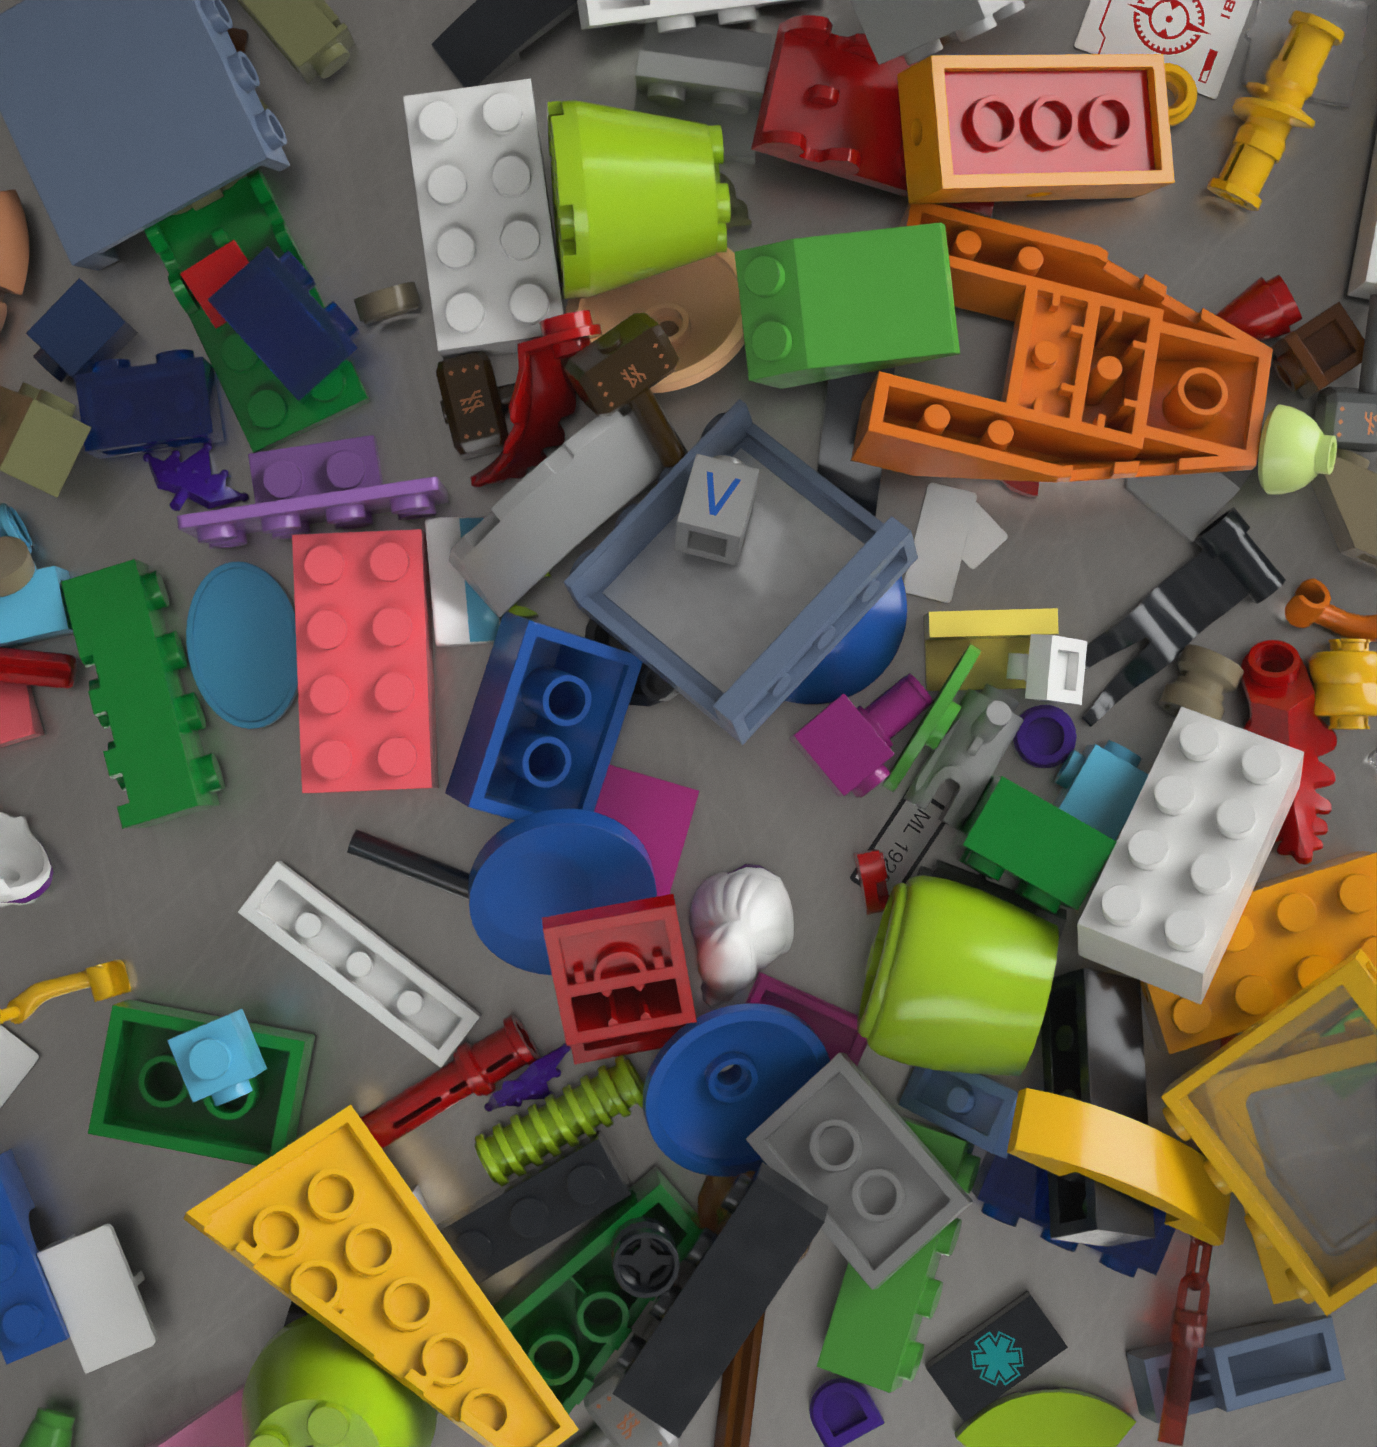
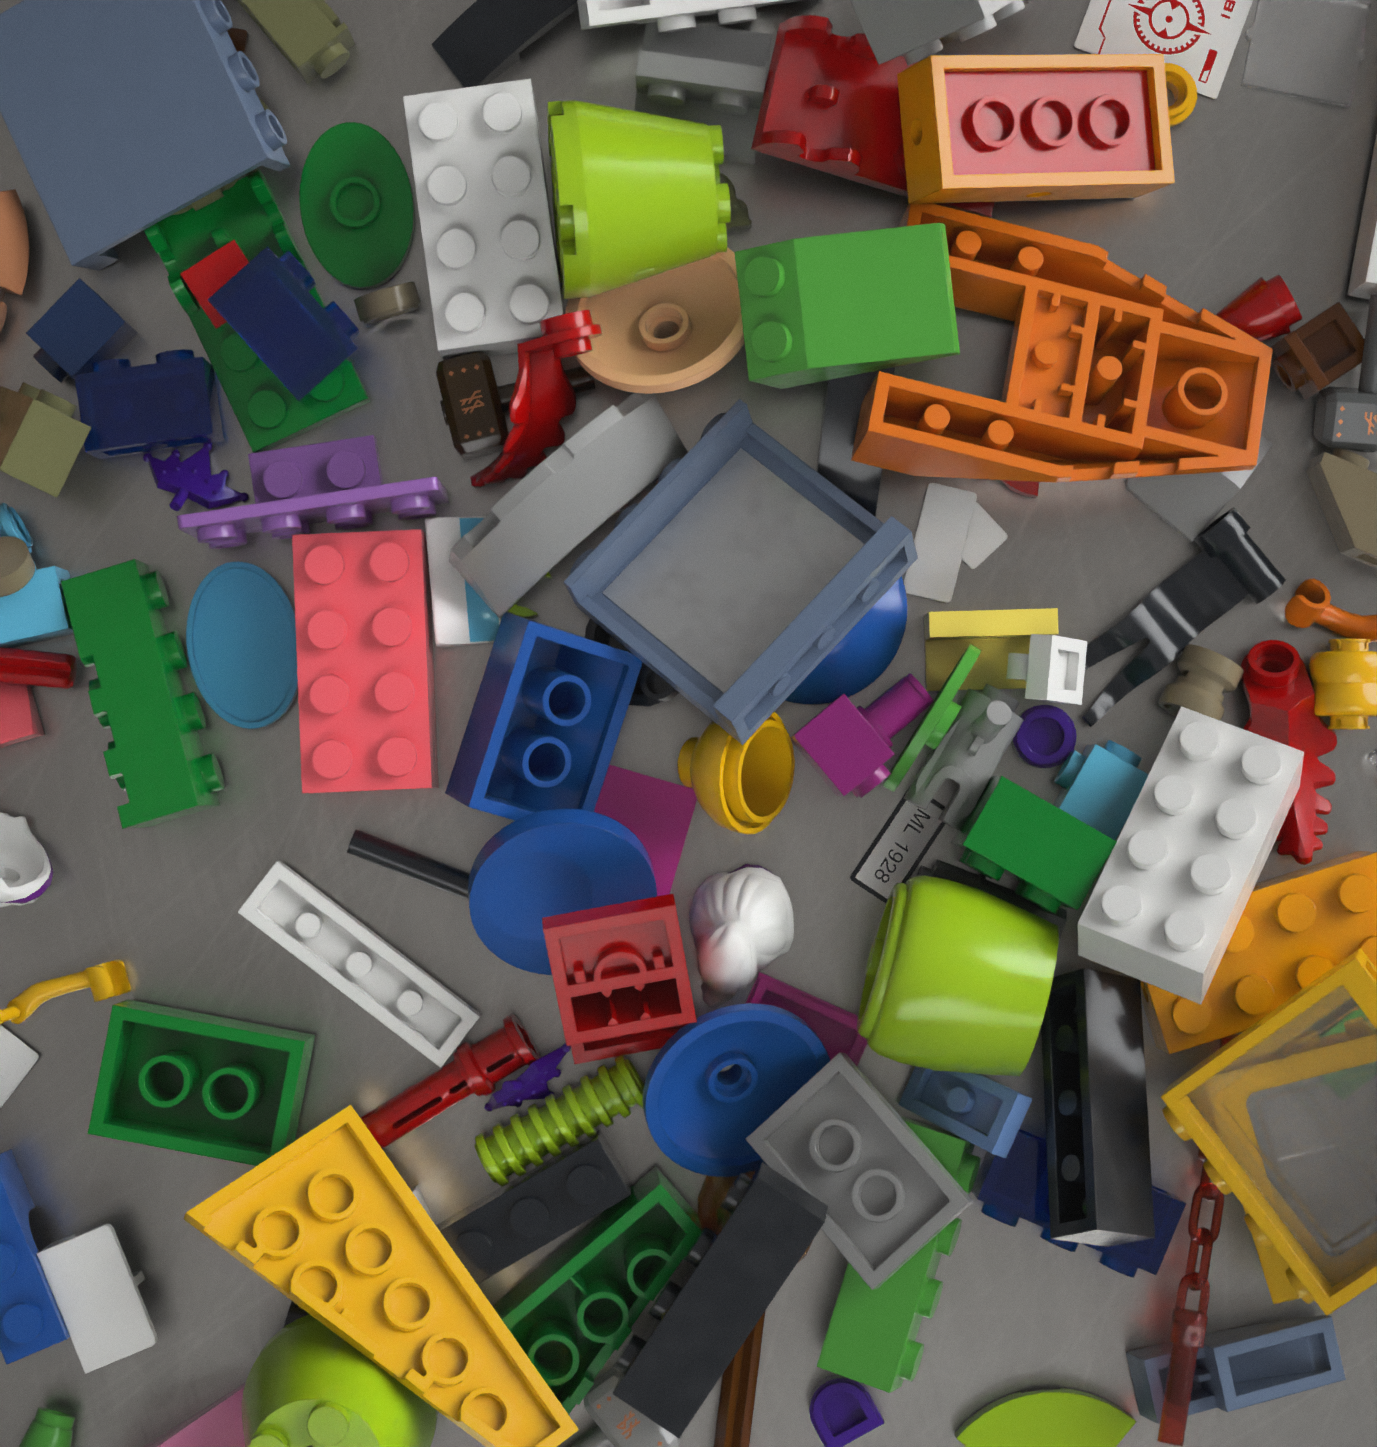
medium azure brick [167,1009,267,1106] -> none
dark brown piece [564,313,686,468] -> none
black wheel [610,1216,680,1298] -> none
light grey brick [674,454,760,566] -> none
red tile [853,849,889,915] -> none
black tile [925,1291,1068,1422] -> none
yellow slope [1007,1088,1232,1246] -> none
yellow piece [1207,10,1345,211] -> none
yellowish green brick [1258,404,1337,495] -> none
none -> green piece [299,122,415,290]
none -> yellow piece [678,711,795,834]

